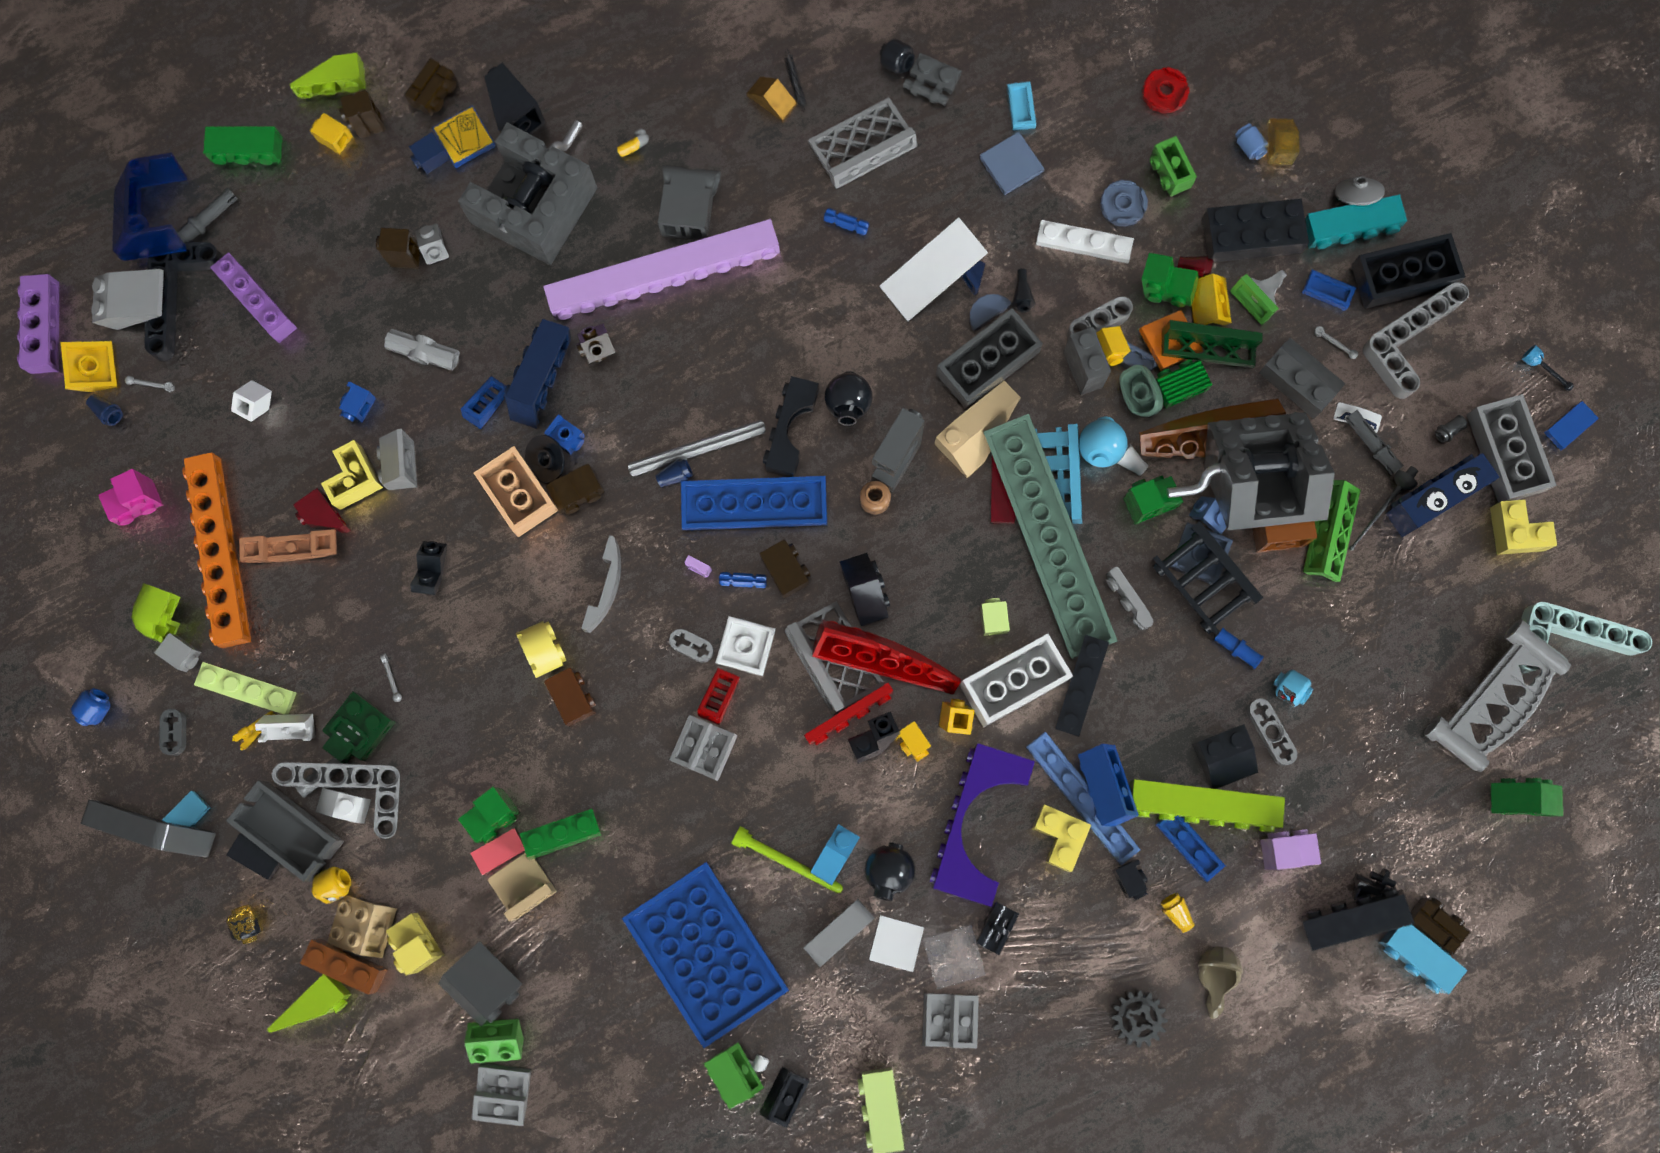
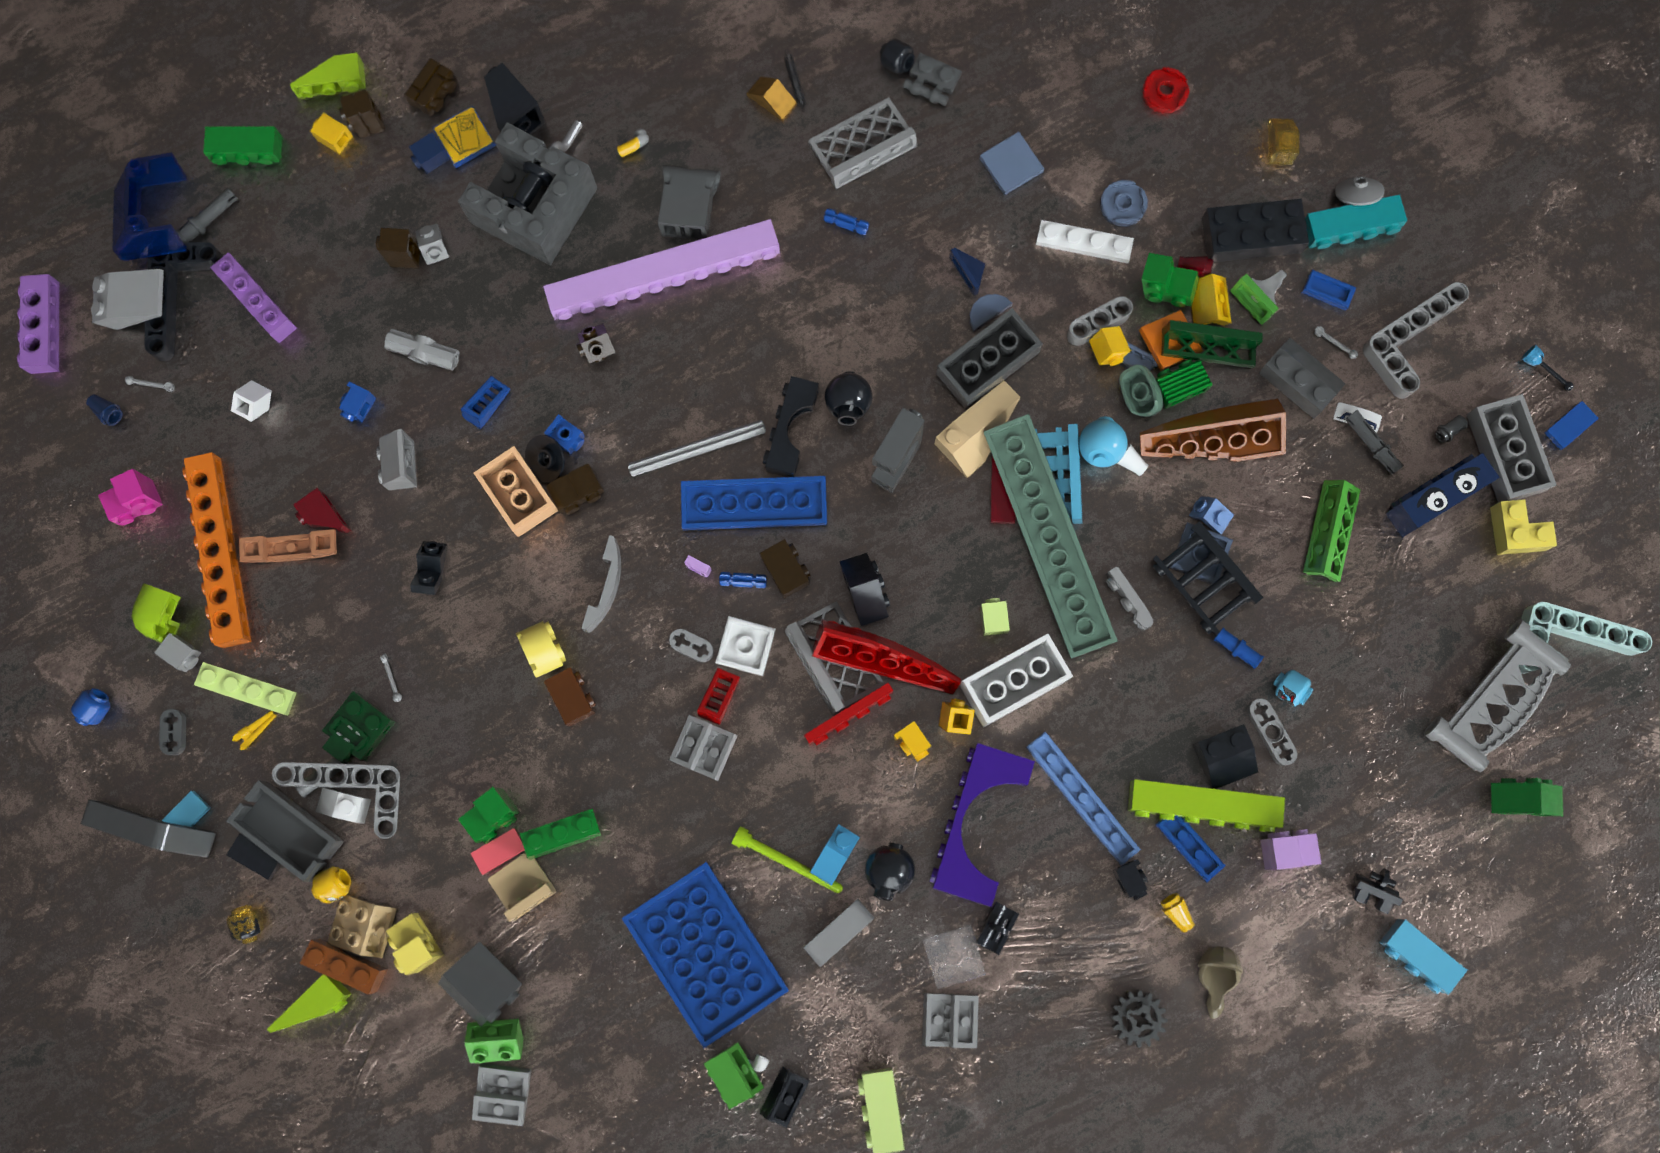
yellow slope [60,341,117,392] -> none
white hinge [255,714,315,743] -> none
light yellow brick [321,440,383,510] -> none
dark blue wedge [504,319,571,429] -> none
dark blue cone [655,458,693,488] -> none
black slope [848,711,900,764] -> none
medium nougat head [859,481,891,515] -> none
white sticker [869,915,924,972] -> none
white sticker [880,218,988,321] -> none
medium azure tile [1007,82,1036,131] -> none
black cone [1012,268,1036,312] -> none
light yellow brick [1032,804,1091,872] -> none
black plate [1055,635,1109,737] -> none
dark grey brick [1063,327,1111,395] -> none
blue brick [1078,744,1139,826] -> none
green brick [1123,475,1183,525] -> none
bright green brick [1150,136,1197,197] -> none
dark grey piece [1167,412,1335,530] -> none
medium blue brick [1235,124,1269,160] -> none
dark orange brick [1252,521,1317,553] -> none
black brick [1301,887,1414,951] -> none
dark grey sword [1349,466,1419,551] -> none
black brick [1351,233,1466,309] -> none
dark brown brick [1411,897,1470,955] -> none

